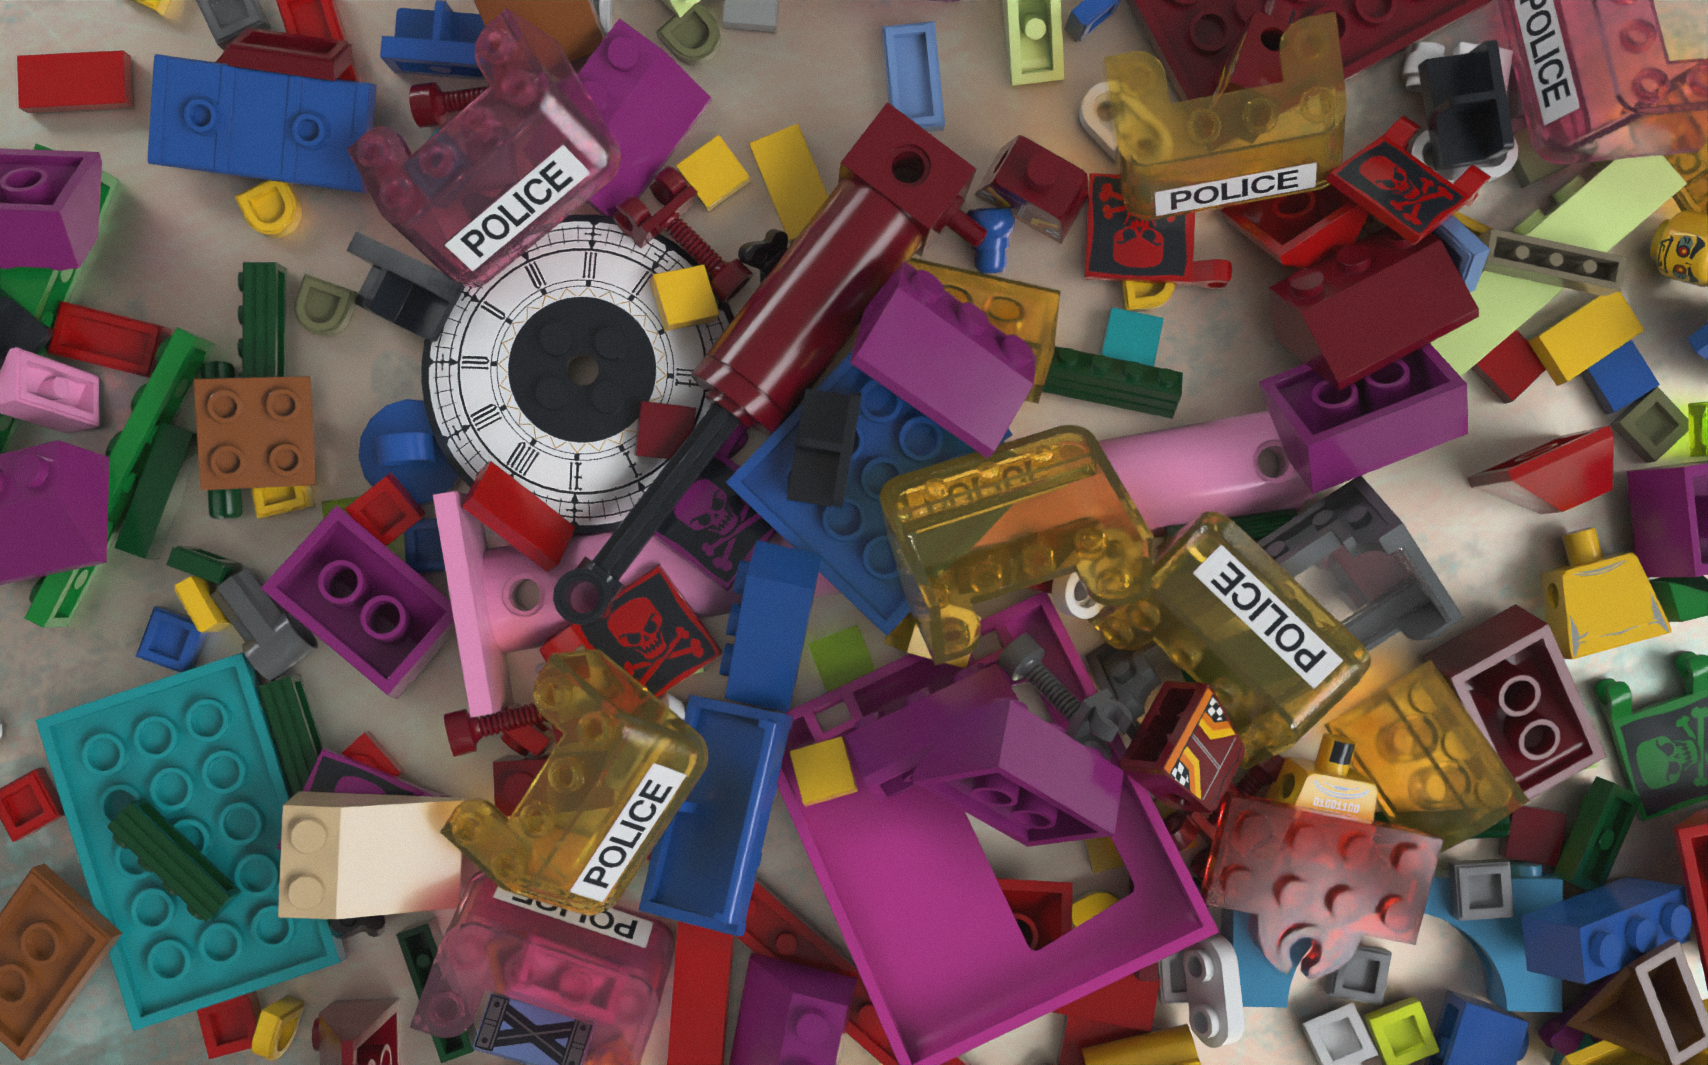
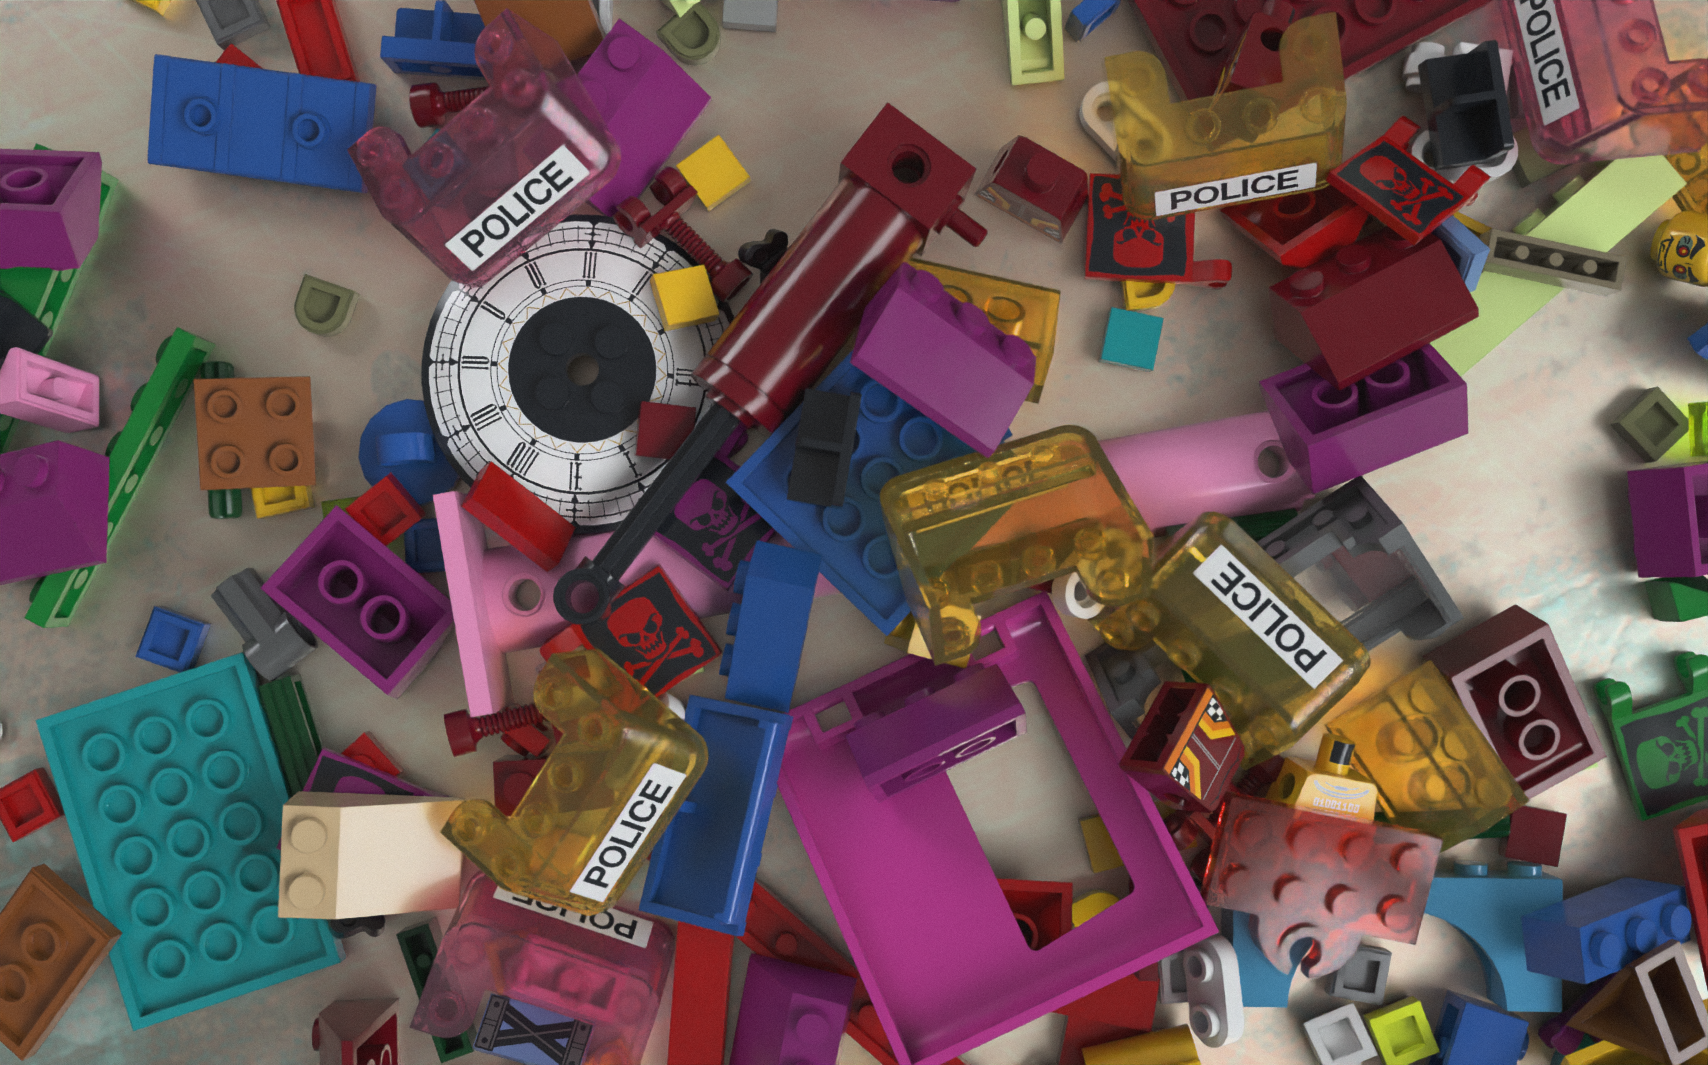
red tile [17,50,133,113] -> none
red tile [47,301,171,378] -> none
dark green piece [107,798,242,922] -> none
dark green piece [114,421,198,560] -> none
dark green tile [166,546,243,584] -> none
yellow tile [174,576,232,633] -> none
red tile [196,991,261,1059] -> none
dark red tile [226,27,353,81] -> none
yellow tile [234,180,302,238] -> none
dark green piece [237,262,287,378] -> none
yellow tile [252,995,305,1061] -> none
black panel [346,232,465,342] -> none
yellow tile [749,123,828,244] -> none
yellow tile [789,736,858,807] -> none
clear neon green tile [808,624,876,693] -> none
medium blue tile [882,21,945,132] -> none
magenta slope [912,698,1124,847] -> none
blue piece [967,207,1015,273] -> none
dark grey bar [998,634,1132,761] -> none
dark green piece [1042,345,1183,419] -> none
flat silver tile [1448,858,1514,921] -> none
red slope [1467,425,1614,514] -> none
red tile [1471,329,1546,404] -> none
yellow tile [1528,291,1645,386] -> none
yellow torso [1540,527,1672,660] -> none
dark green plate [1553,776,1642,891] -> none
blue tile [1581,339,1660,414] -> none

